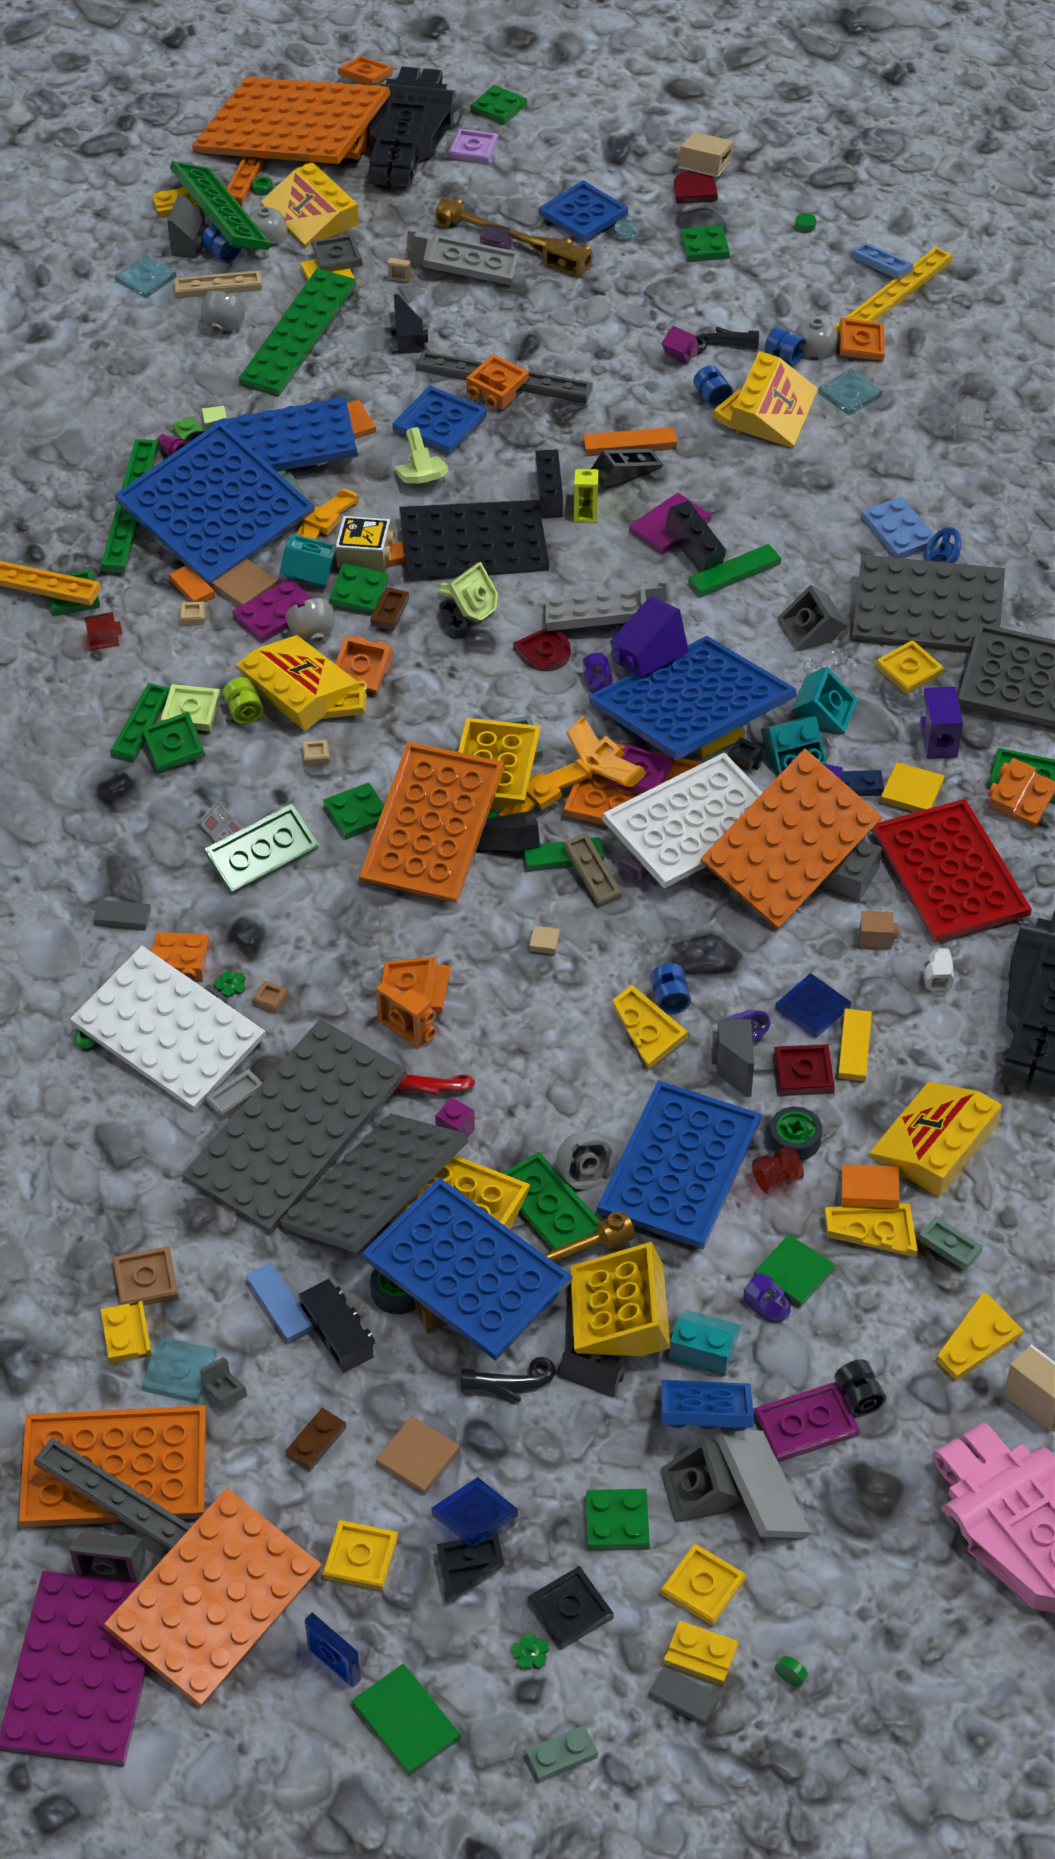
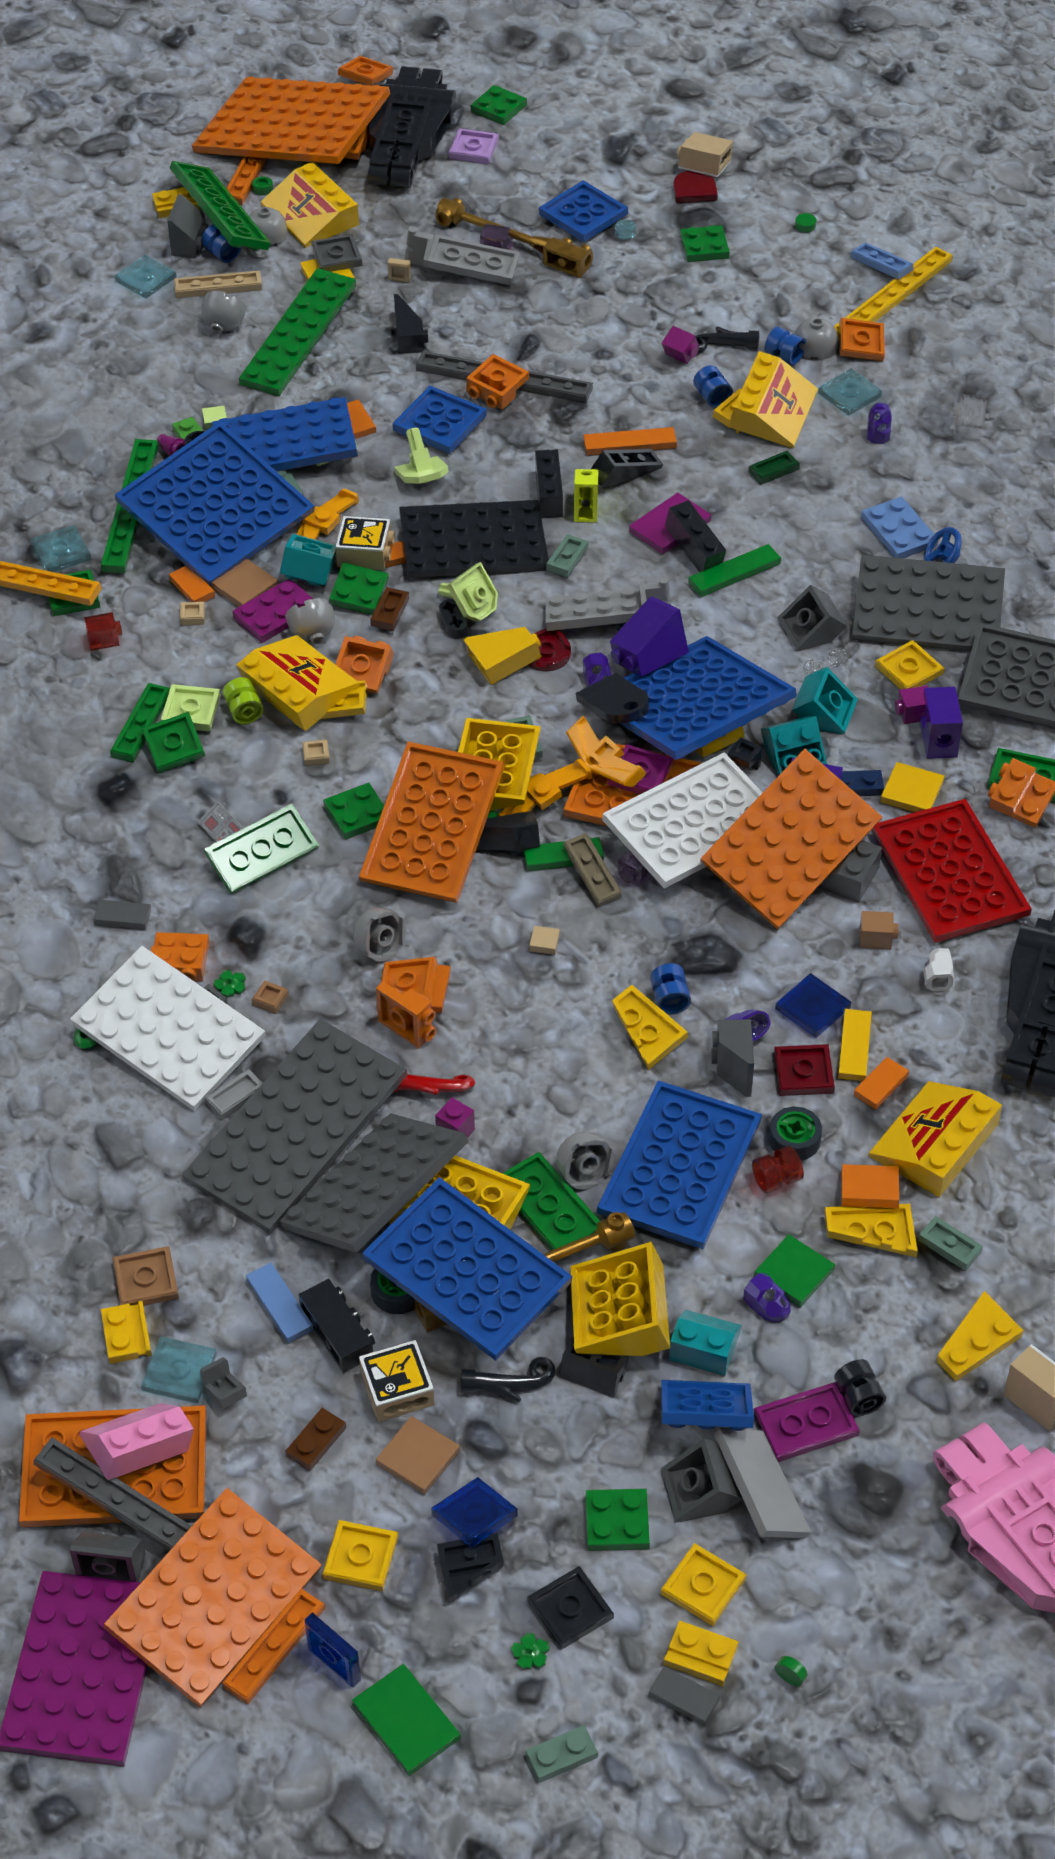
none -> clear light blue tile [30,525,91,572]
none -> bright pink slope [80,1403,194,1480]
none -> orange tile [222,1589,325,1704]
none -> light grey cylinder [353,907,406,962]
none -> piece [359,1340,435,1422]
none -> yellow slope [463,627,541,685]
none -> sand green plate [546,534,588,578]
none -> black tile [575,673,650,723]
none -> dark green tile [748,450,800,485]
none -> orange tile [854,1057,909,1110]
none -> dark purple rock [867,403,892,444]
none -> magenta brick [895,685,929,724]

